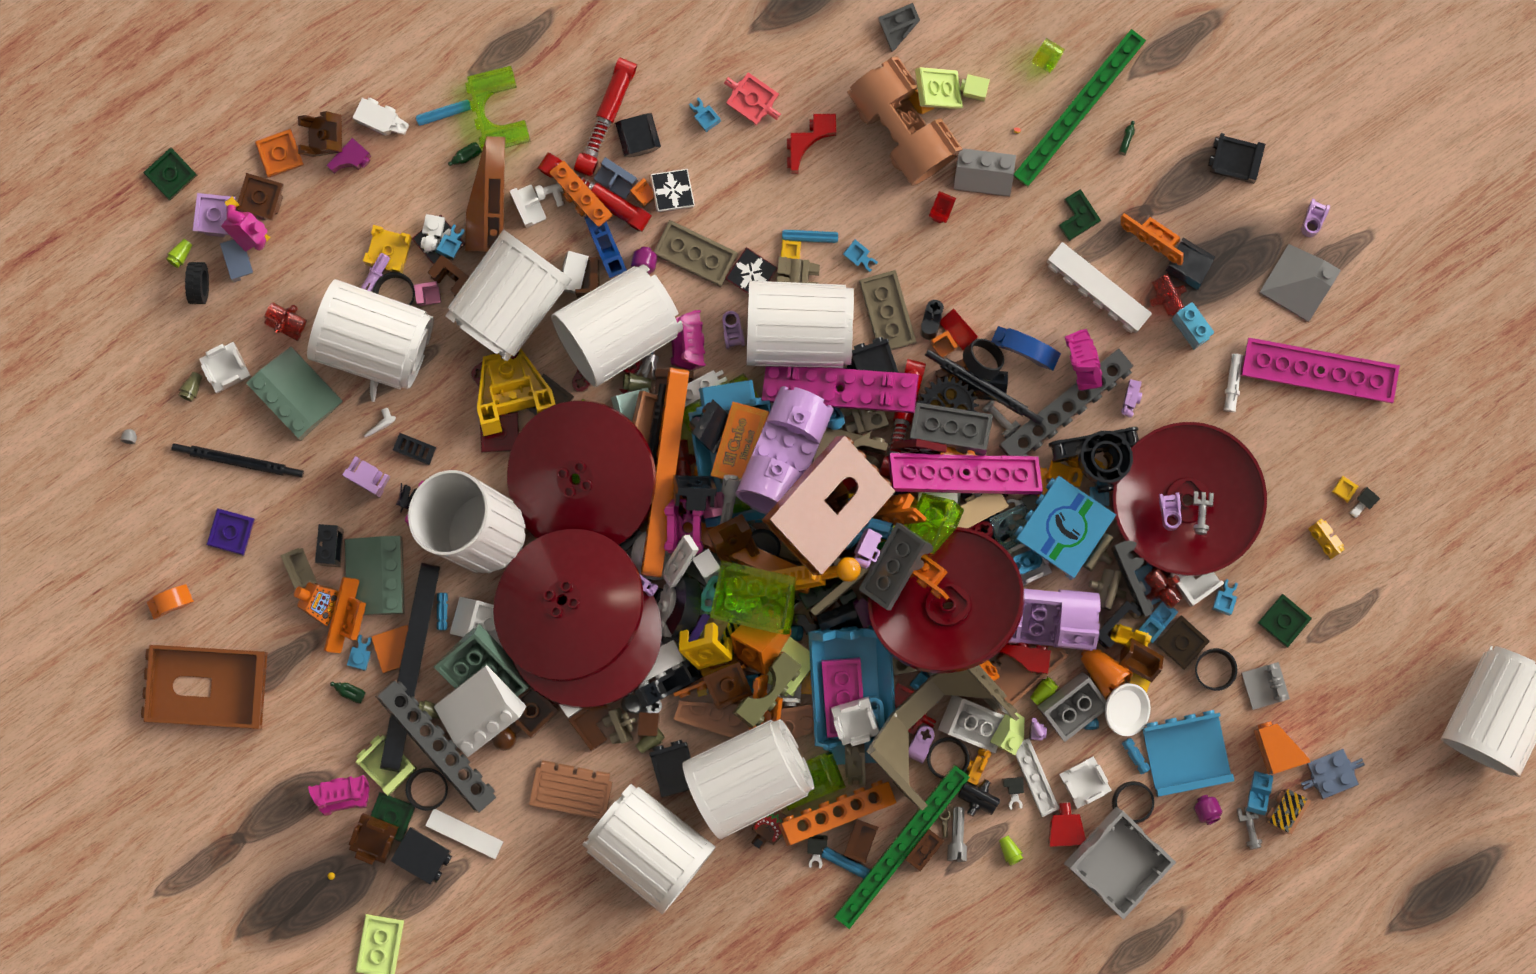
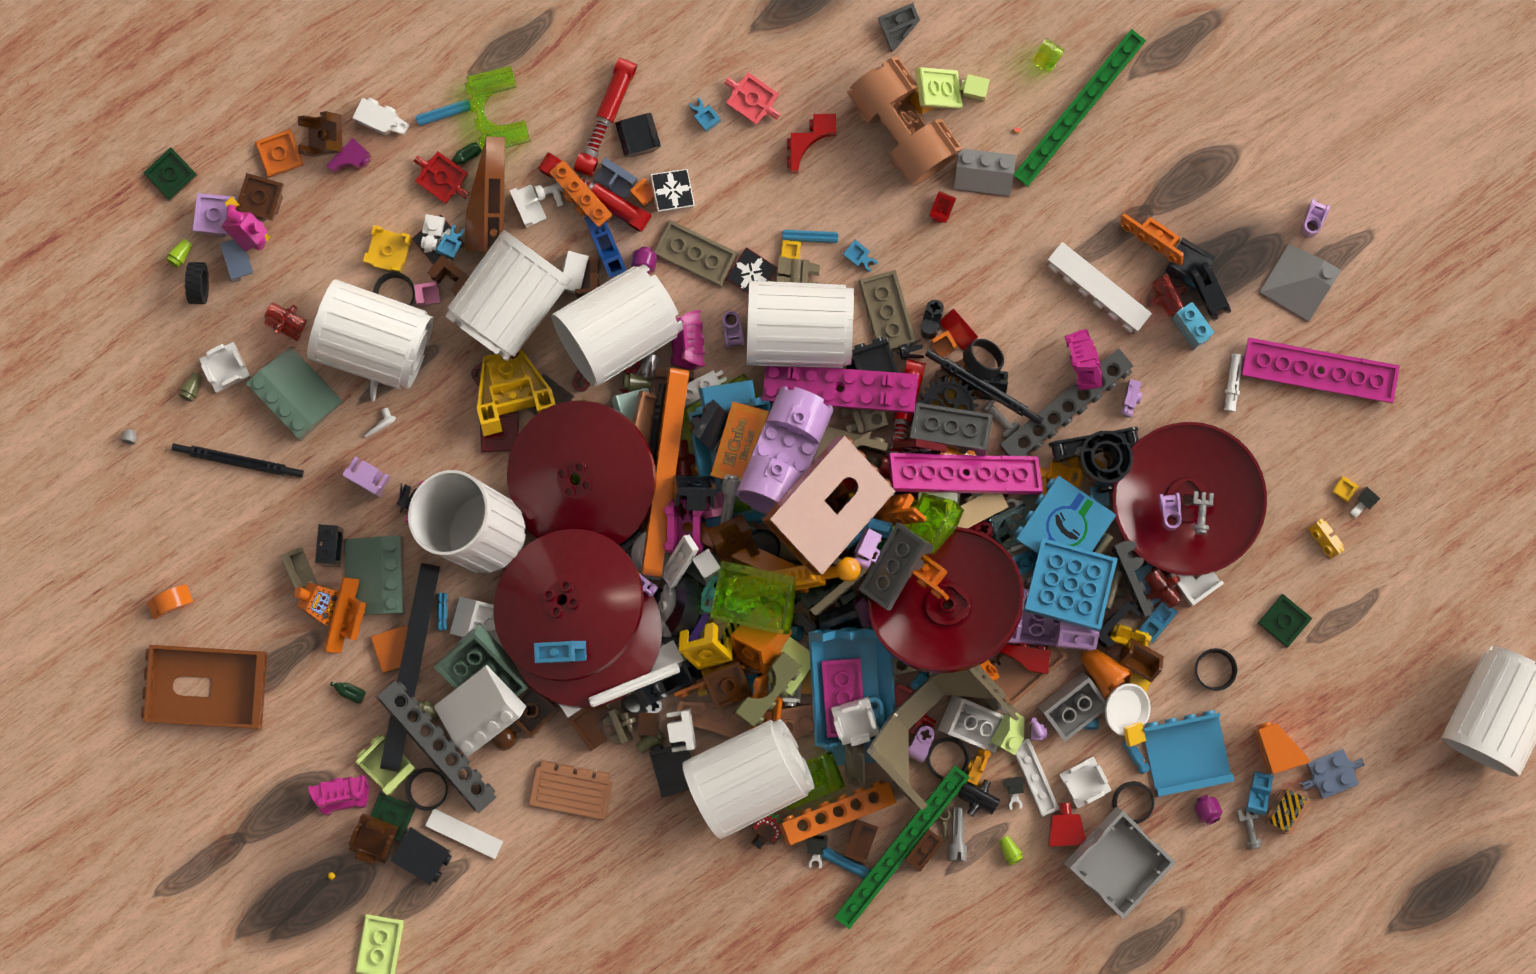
dark purple tile [207,508,255,555] -> none
dark azure plate [347,635,372,670] -> none
lavender axle [361,253,390,292] -> none
black slope [393,433,437,465] -> none
white container [582,784,716,914] -> none
dark azure plate [827,407,845,430] -> none
blue arch [992,326,1061,371] -> none
lime cone [1030,677,1059,705] -> none
dark green tile [1059,189,1101,241] -> none
dark green piece [1118,121,1135,156] -> none
dark brown tile [1156,615,1210,670] -> none
black panel [1208,133,1266,184] -> none
dark azure plate [1212,579,1238,616] -> none
light grey hinge [1242,662,1290,710] -> none
none -> red plate [413,151,470,204]
none -> dark azure panel [534,641,587,663]
none -> white axle [588,663,680,707]
none -> white panel [666,709,696,752]
none -> black piece [895,339,925,360]
none -> dark azure plate [1024,538,1117,632]
none -> yellow tile [1123,722,1146,747]
none -> black piece [1189,262,1231,321]

